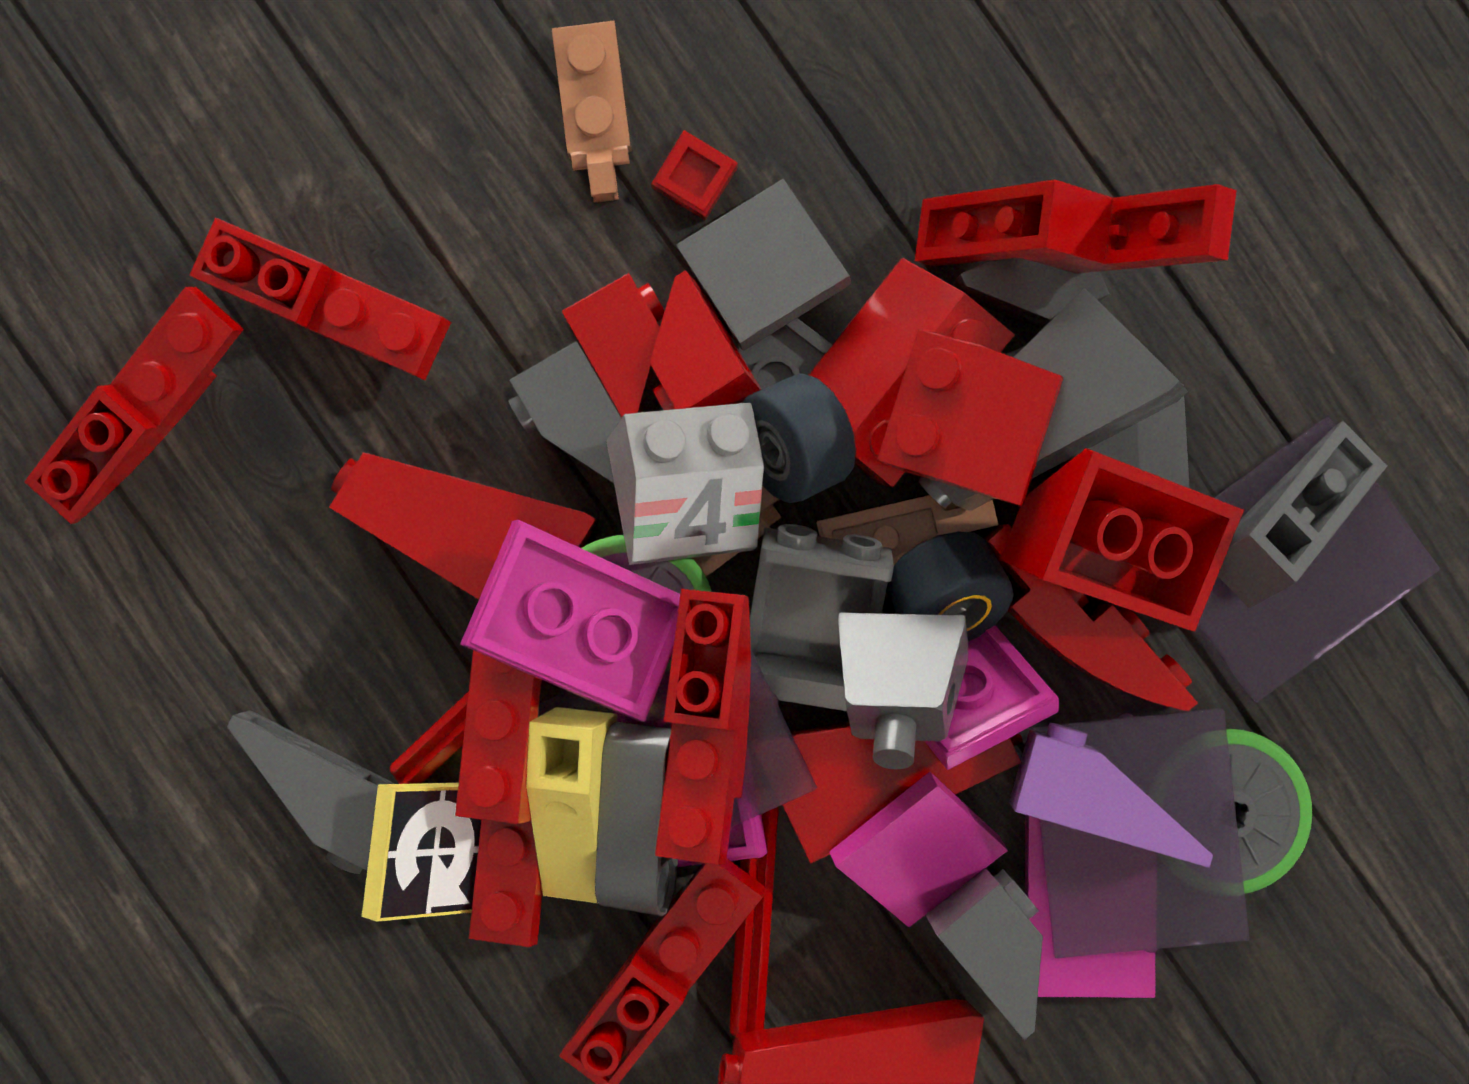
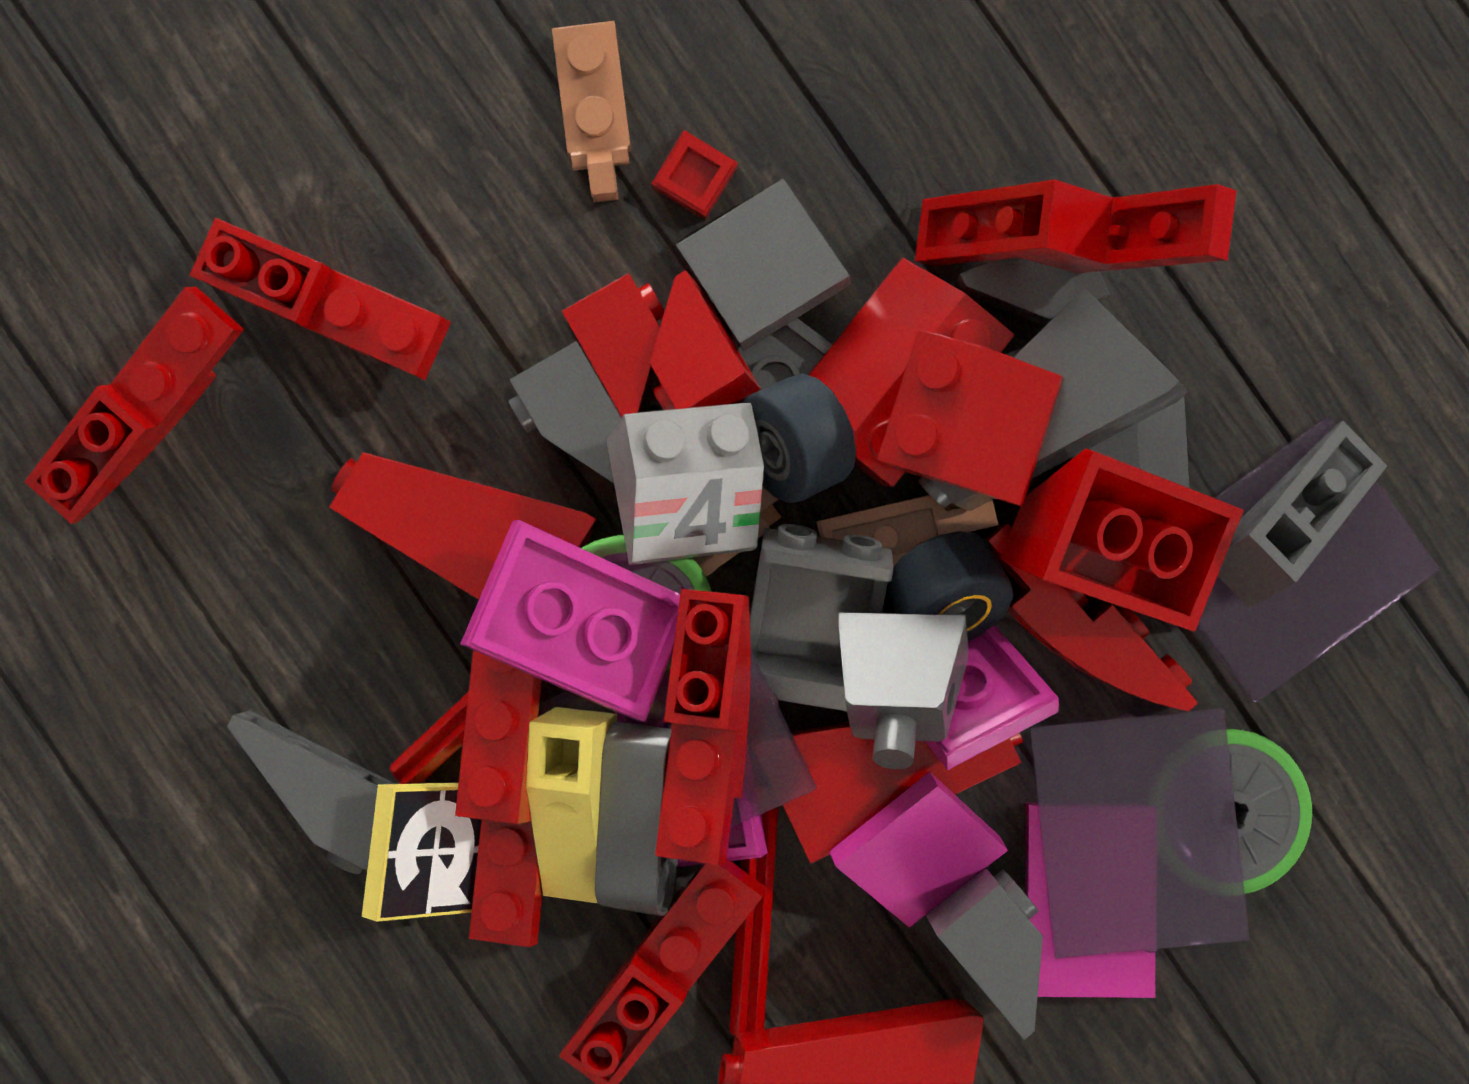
medium lavender slope [1009,723,1213,868] -> none

